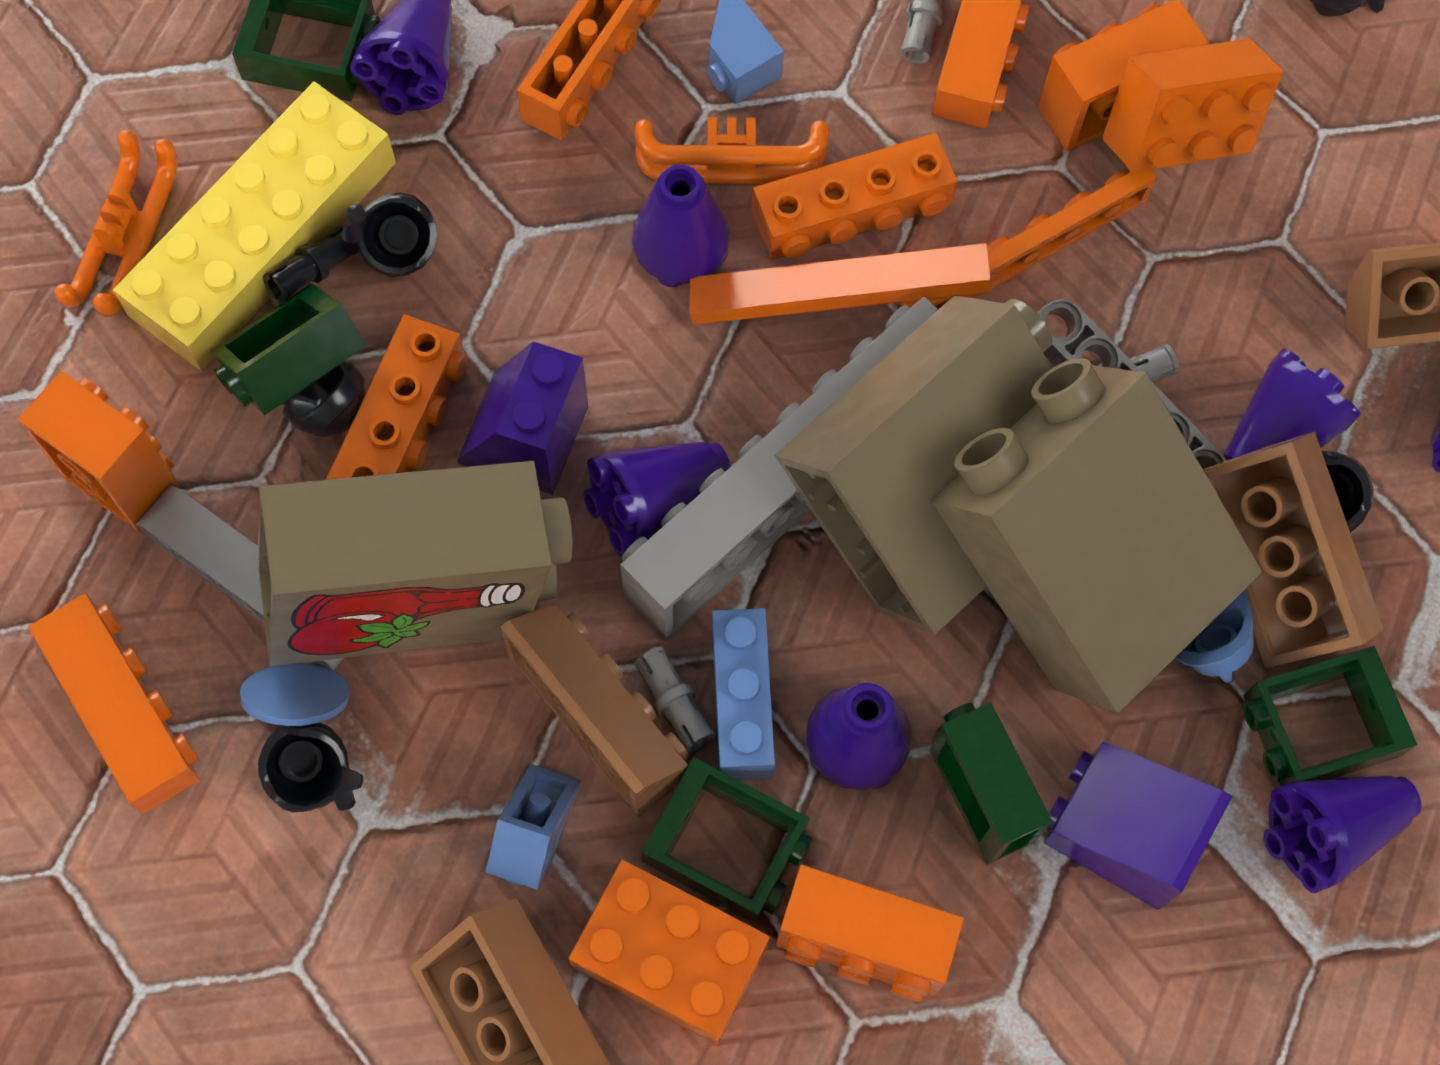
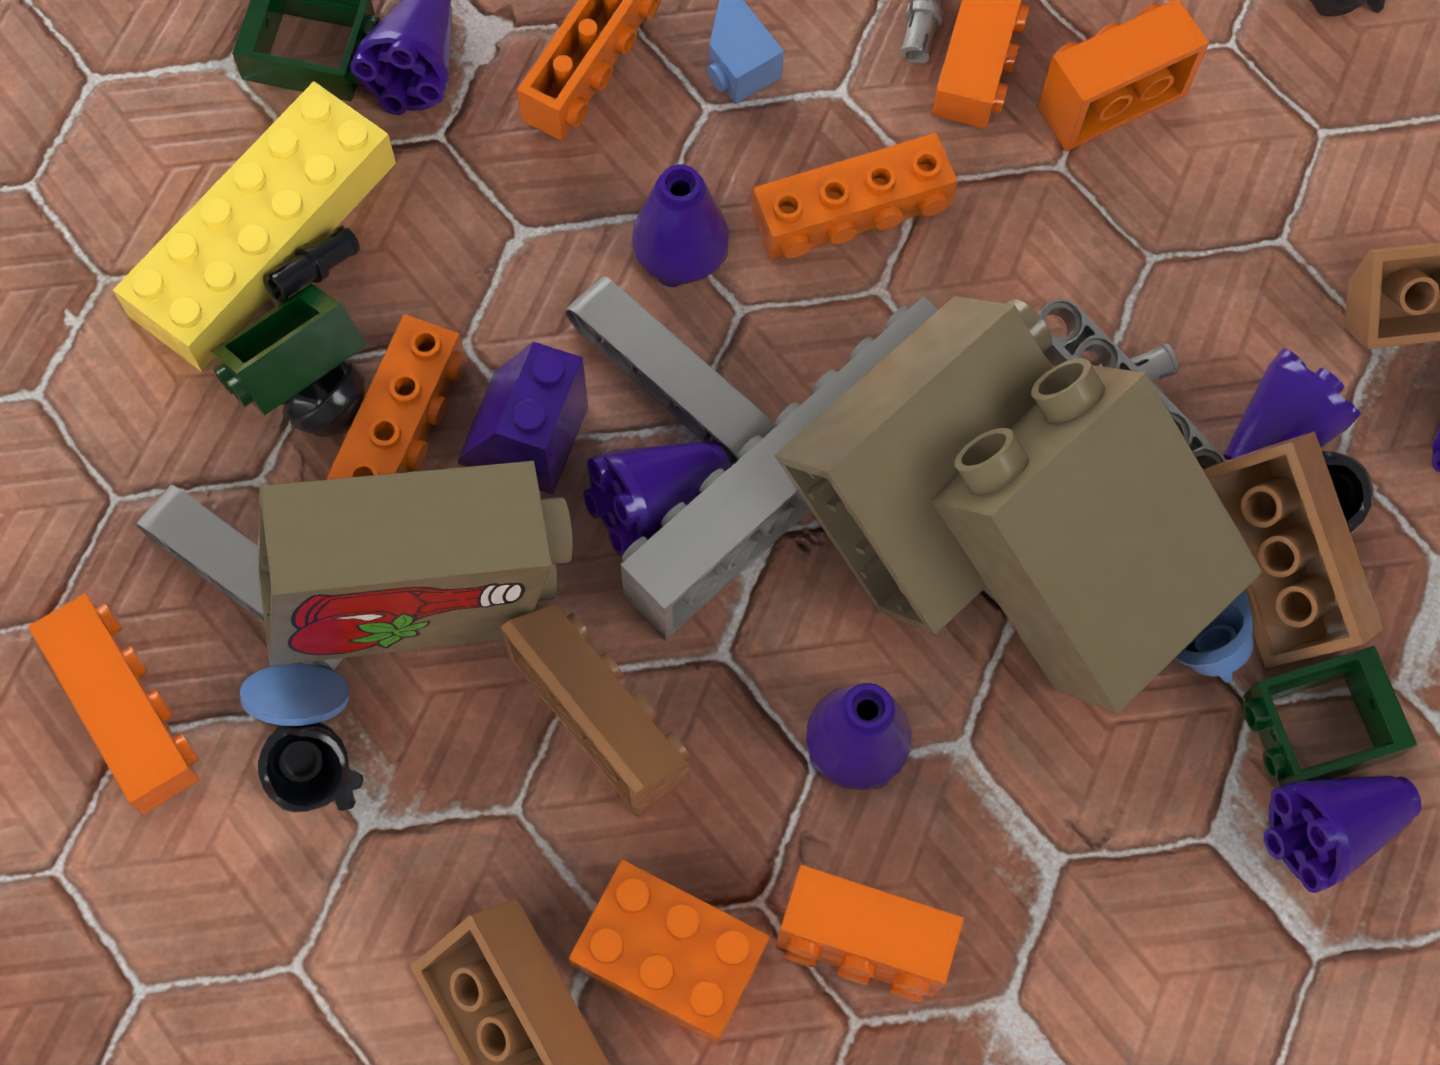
orange brick [17,371,181,533] -> none
orange piece [55,130,177,317] -> none
black hat [342,192,438,277] -> none
medium blue slope [485,764,581,890] -> none
orange piece [634,117,829,185] -> none
light grey pin [634,646,716,753] -> none
dark green window [641,757,813,924] -> none
tile [689,243,991,325] -> none
medium blue brick [712,608,775,781] -> none
orange plate [899,169,1157,310] -> none
dark green window [930,702,1053,865] -> none
dark purple slope [1044,741,1233,910] -> none
orange brick [1102,38,1283,173] -> none
none -> light grey beam [565,276,775,466]

